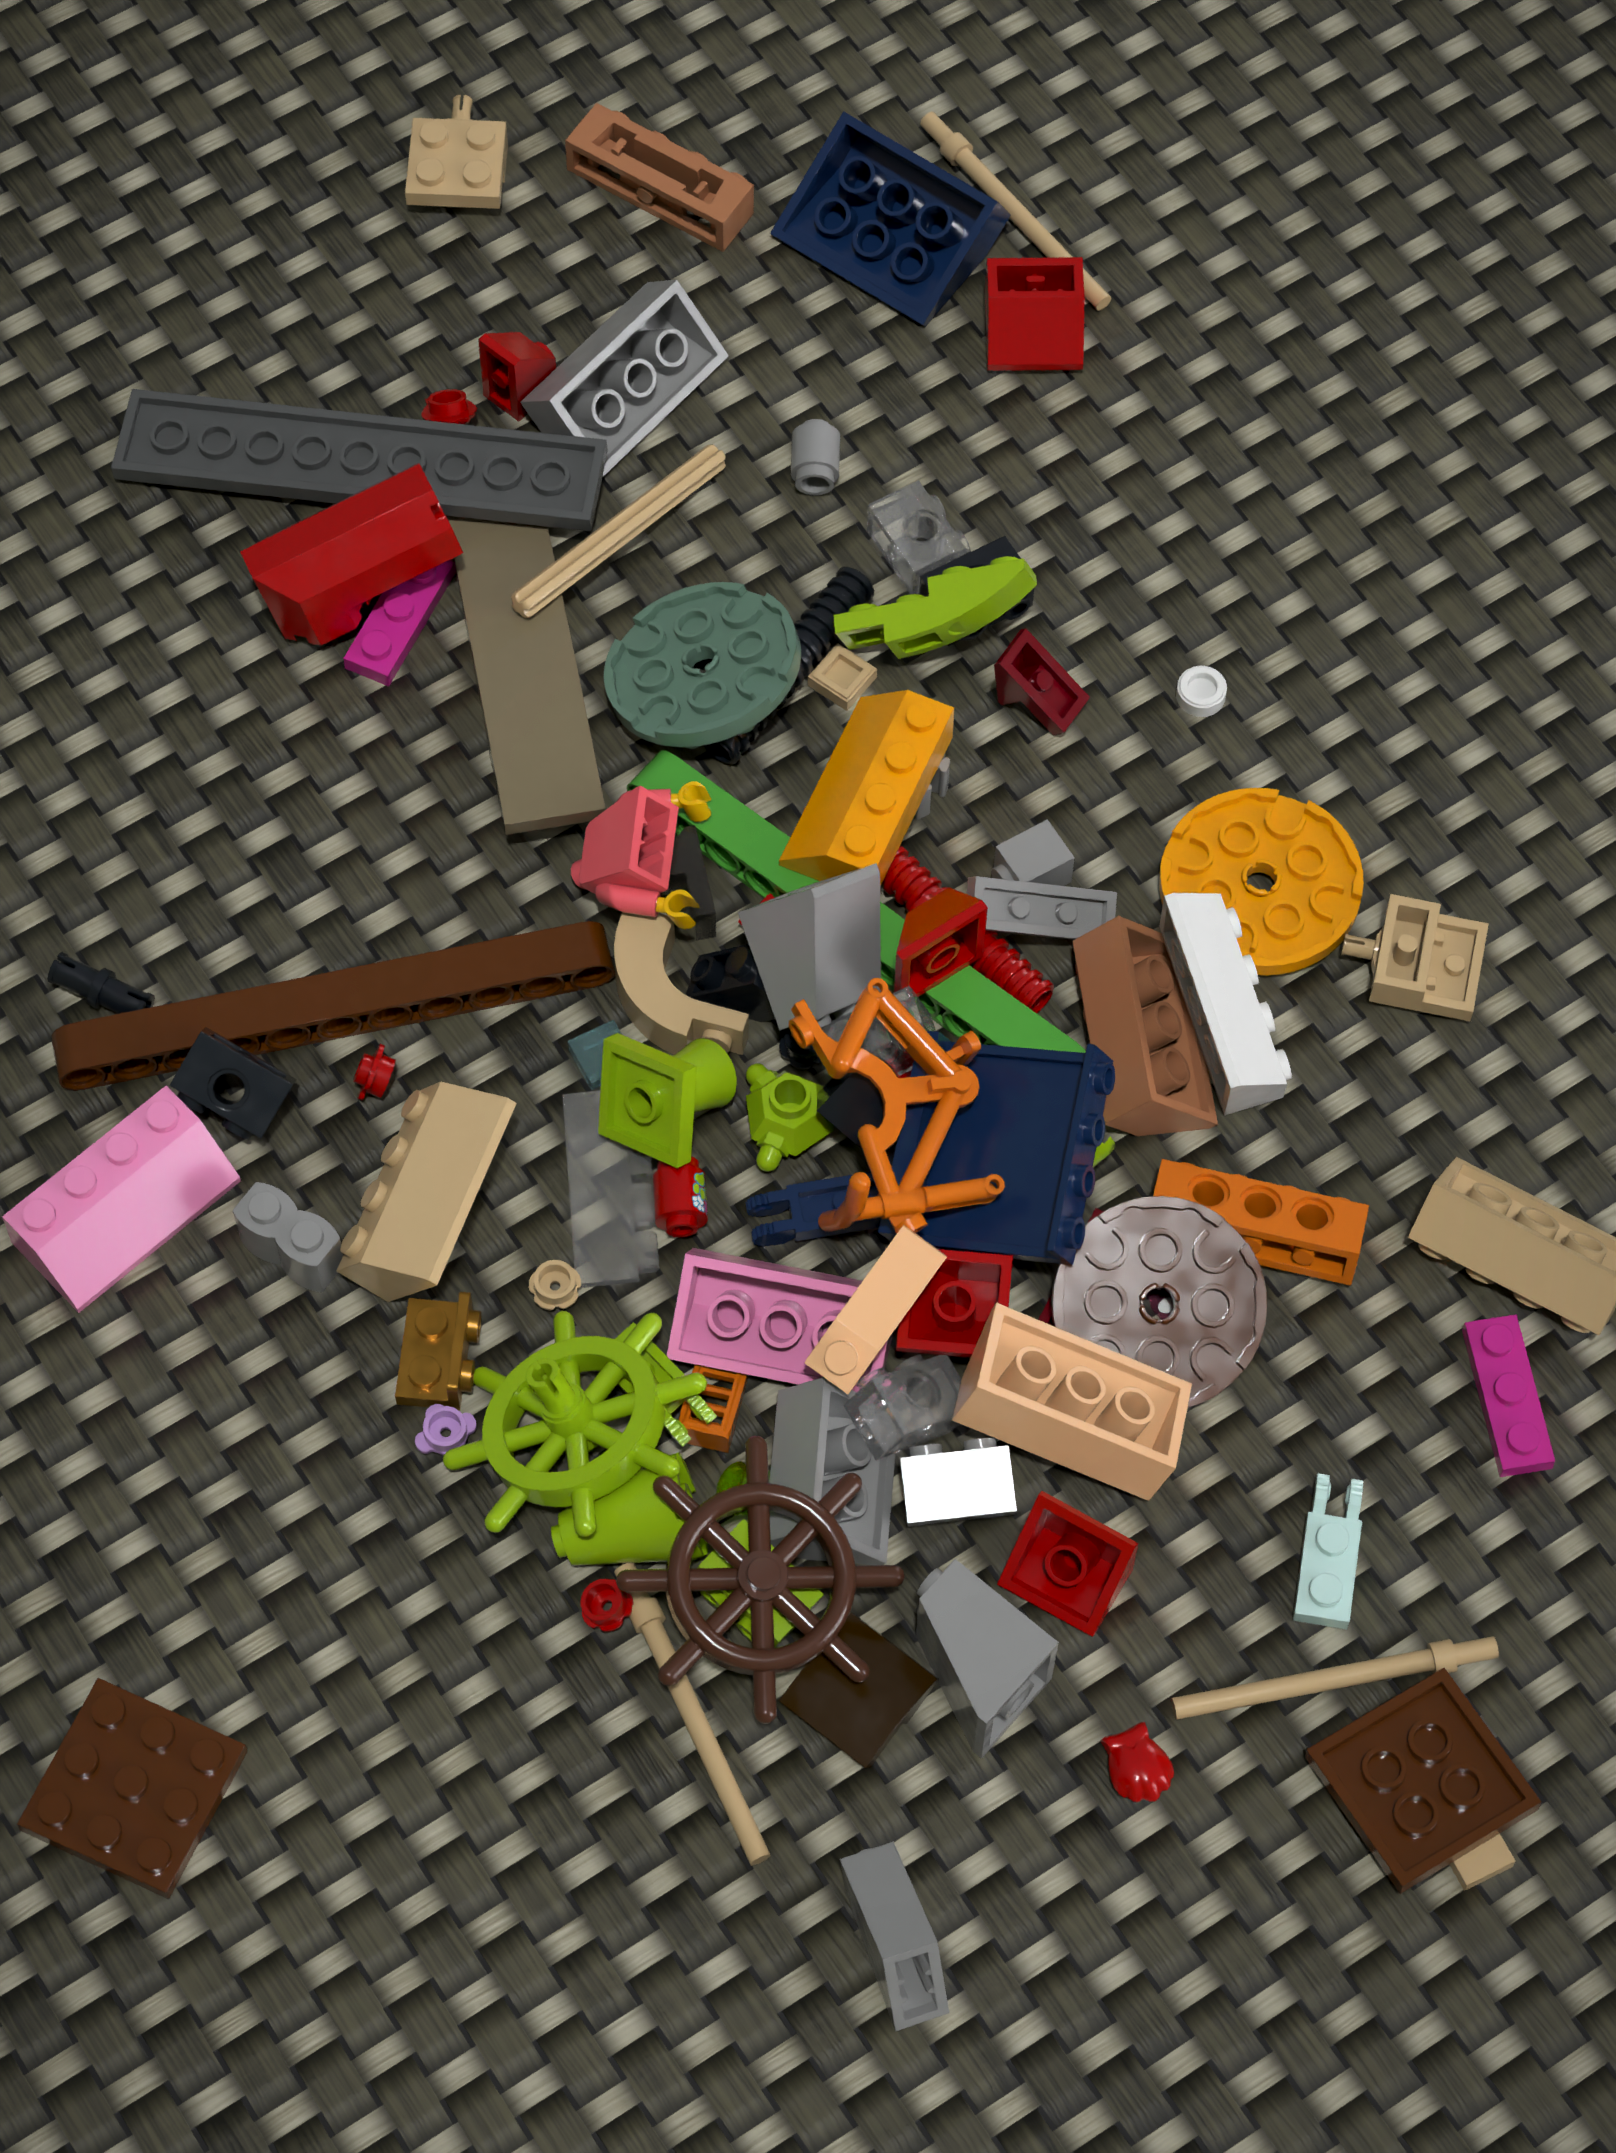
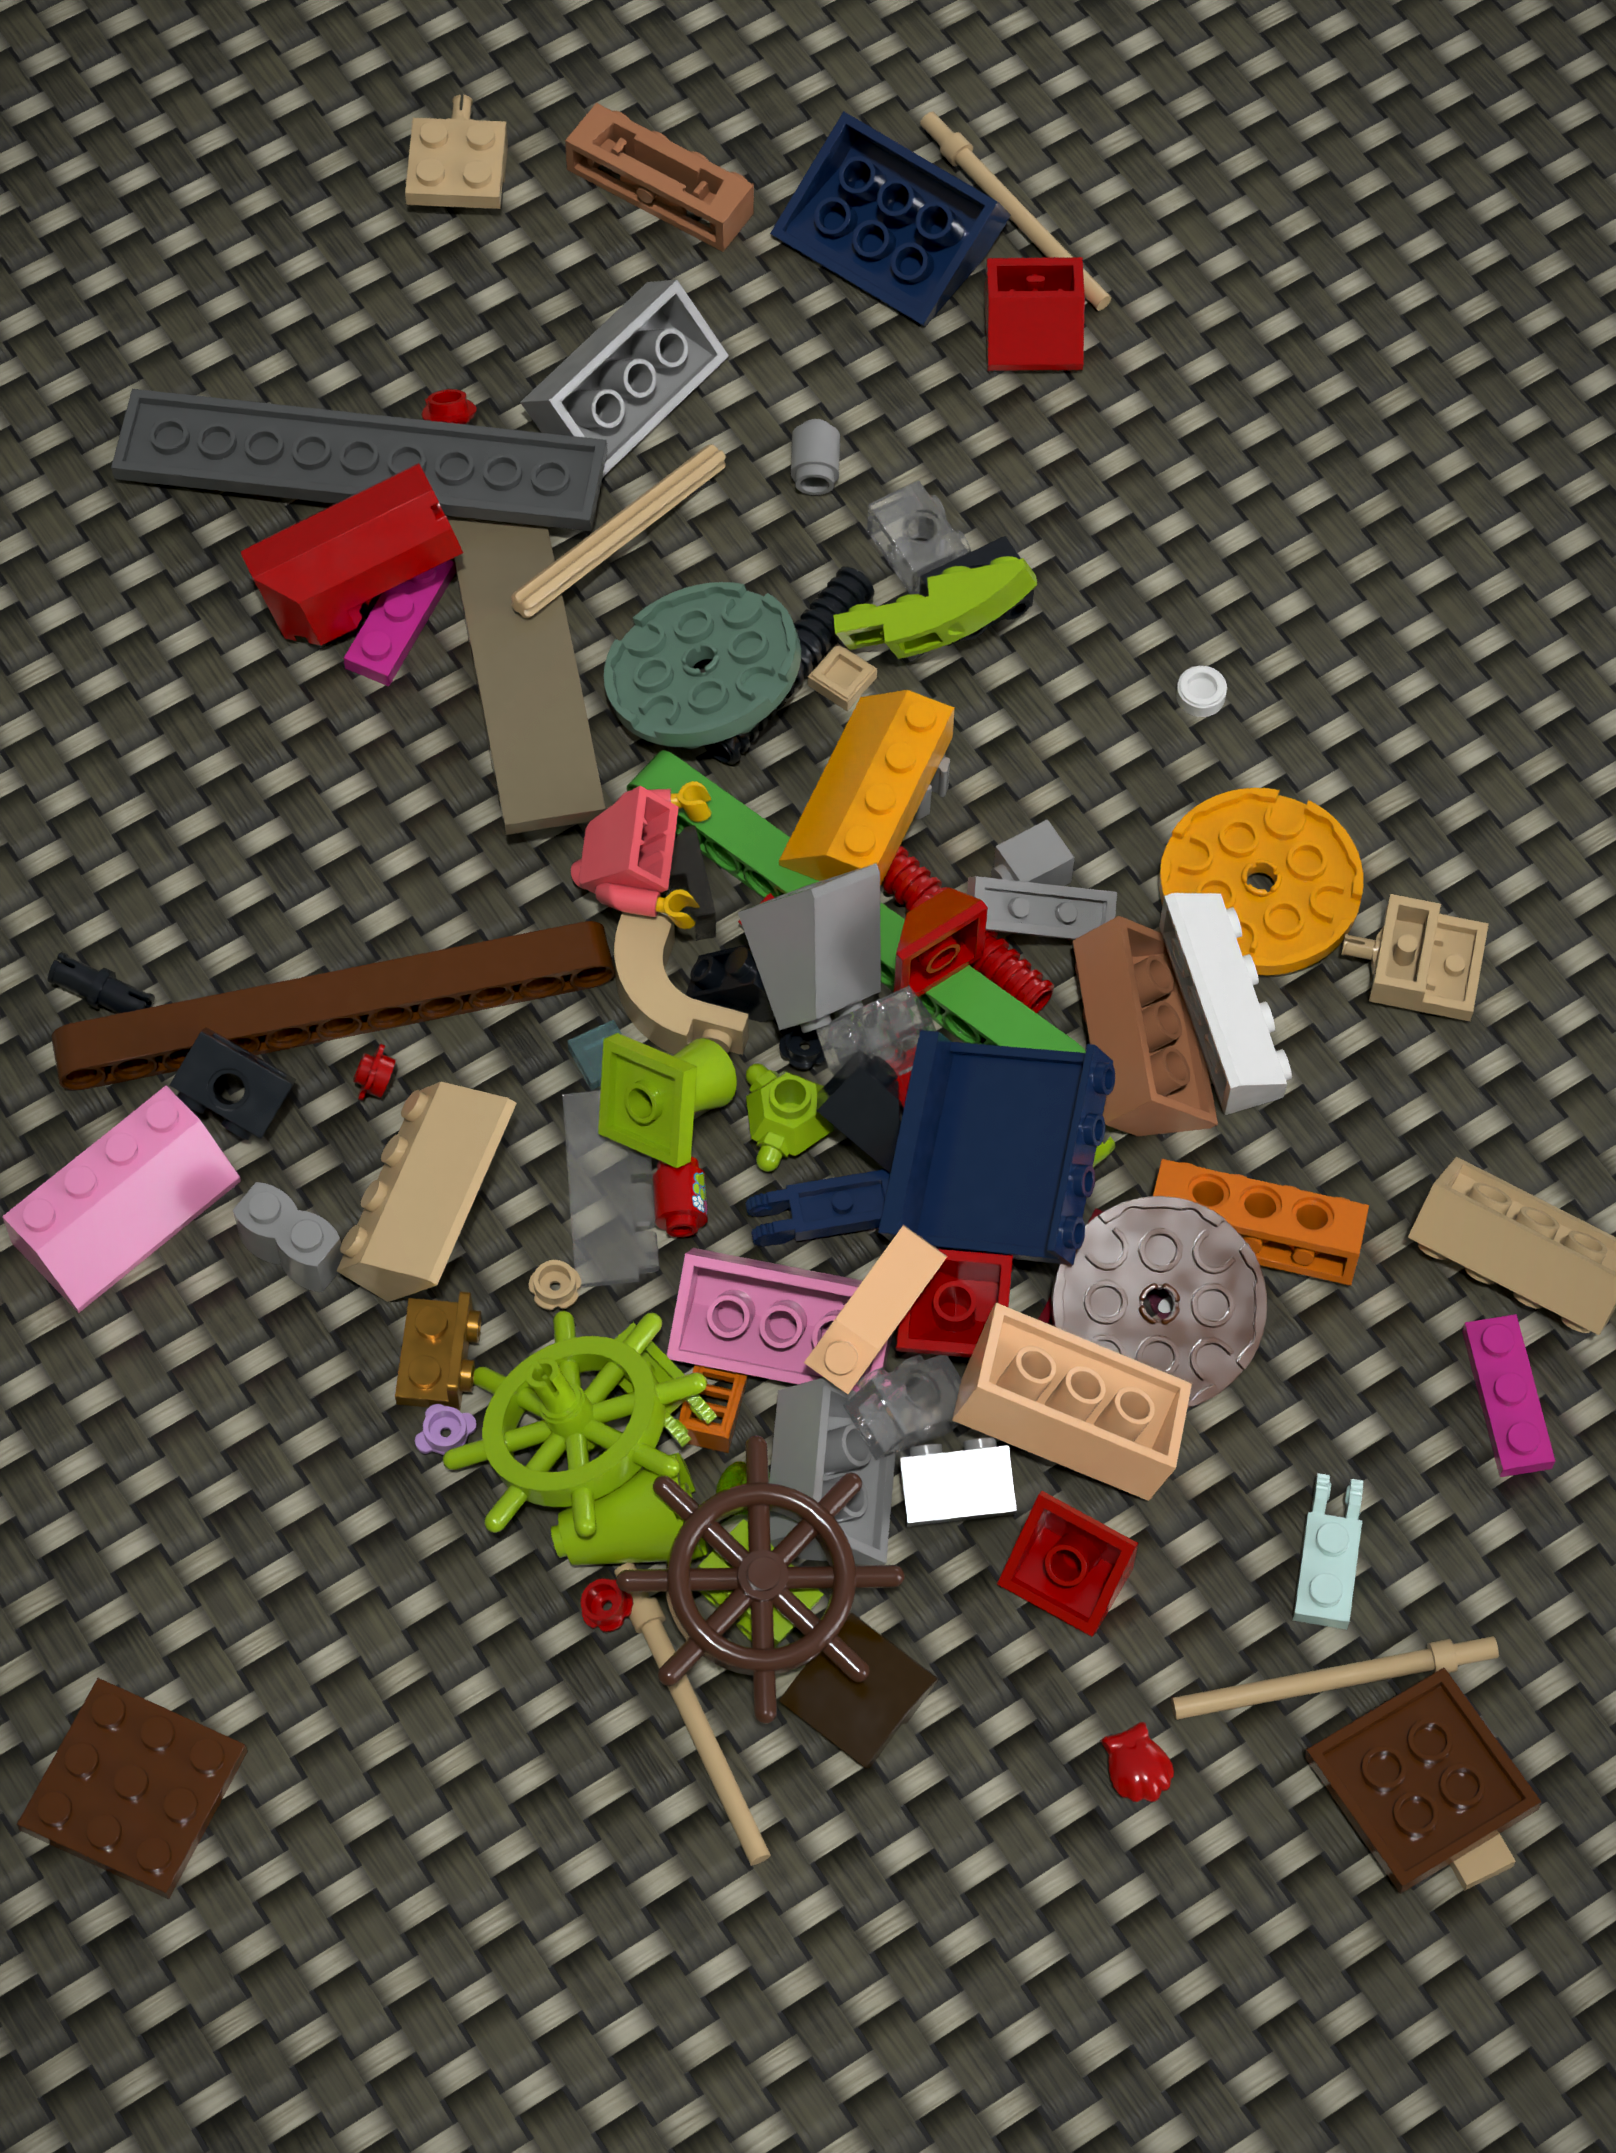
red slope [478,332,556,422] -> none
orange piece [789,978,1005,1234] -> none
light grey slope [840,1842,949,2031] -> none
light grey slope [915,1559,1059,1759] -> none
dark red slope [994,628,1090,735] -> none

